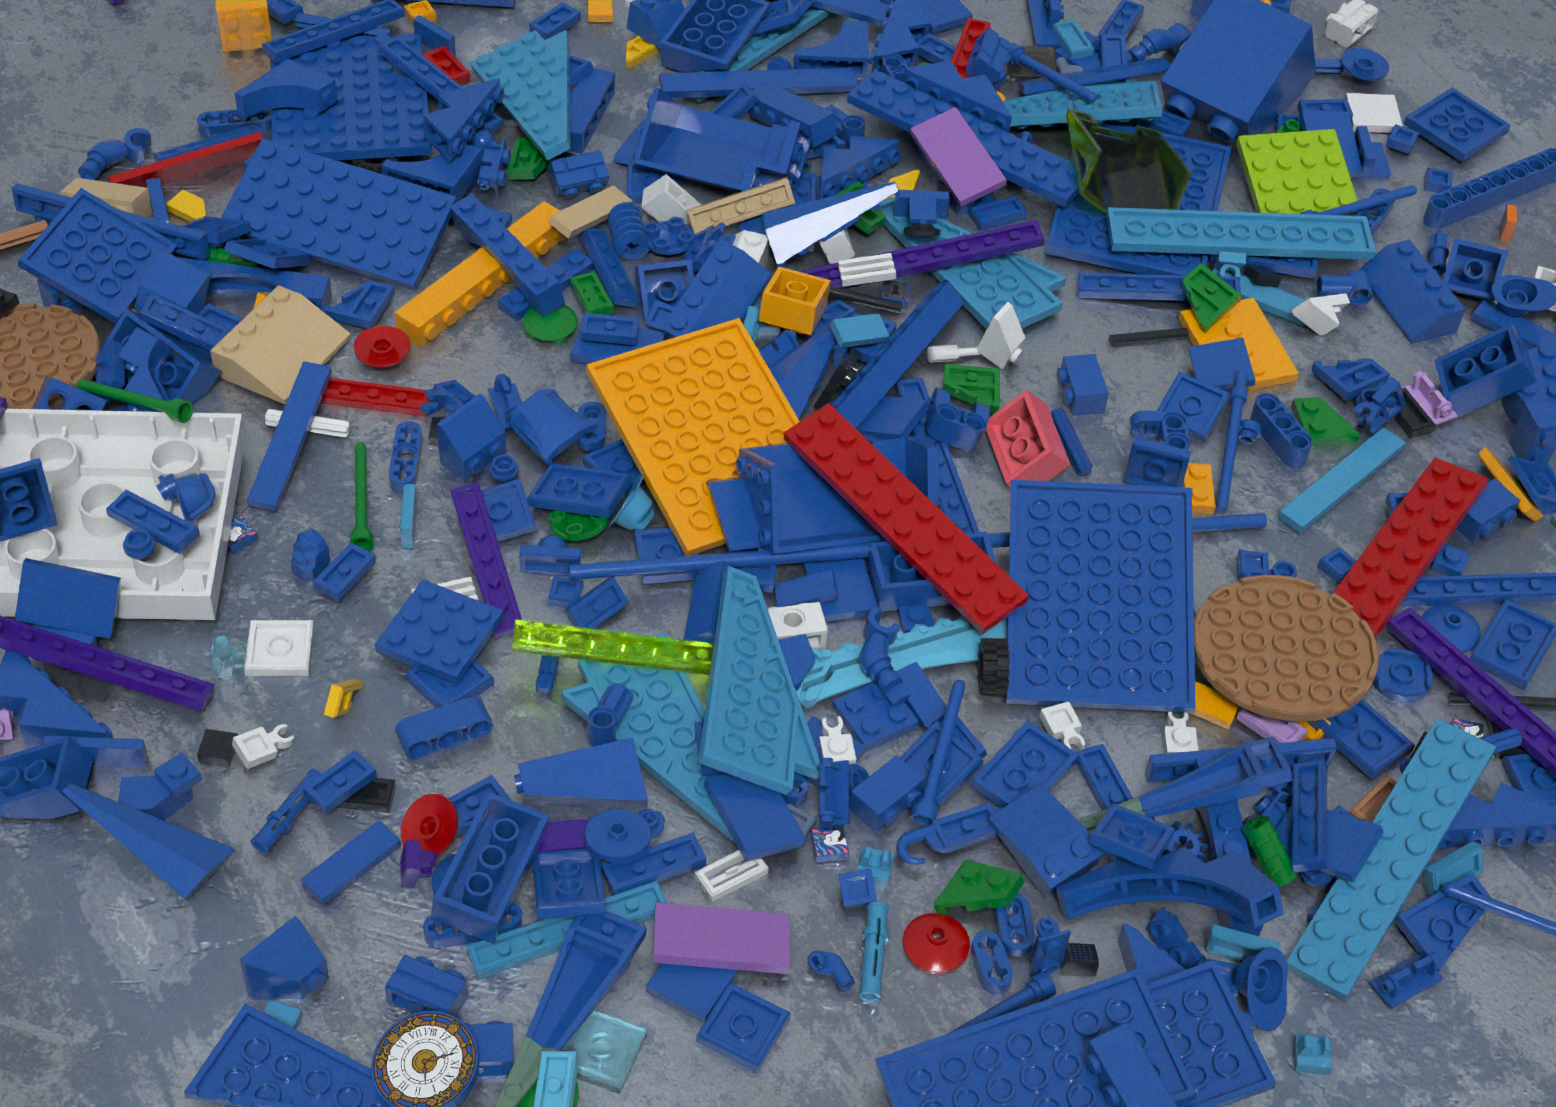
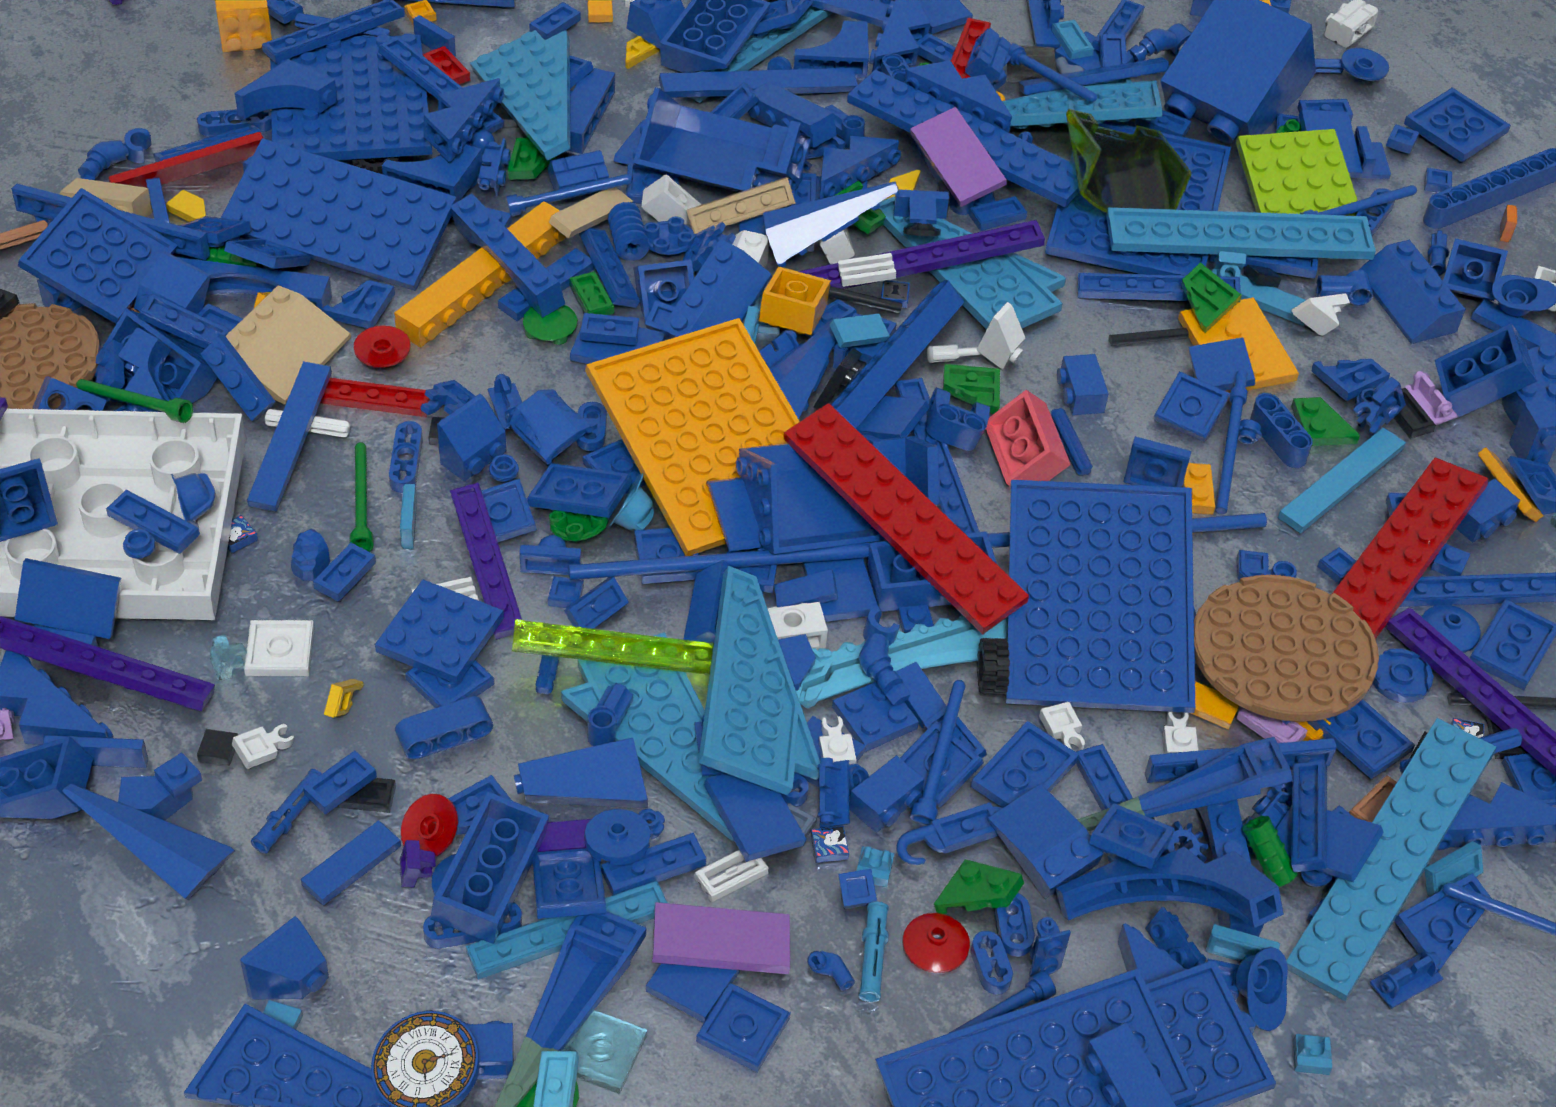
blue plate [156,474,178,503] -> none
blue brick [385,955,469,1017] -> none
black slope [1062,943,1099,976] -> none
blue piece [1130,410,1190,450] -> none
white tile [1344,93,1403,133] -> none
none -> blue plate [200,335,276,421]
none -> blue piece [506,174,632,217]

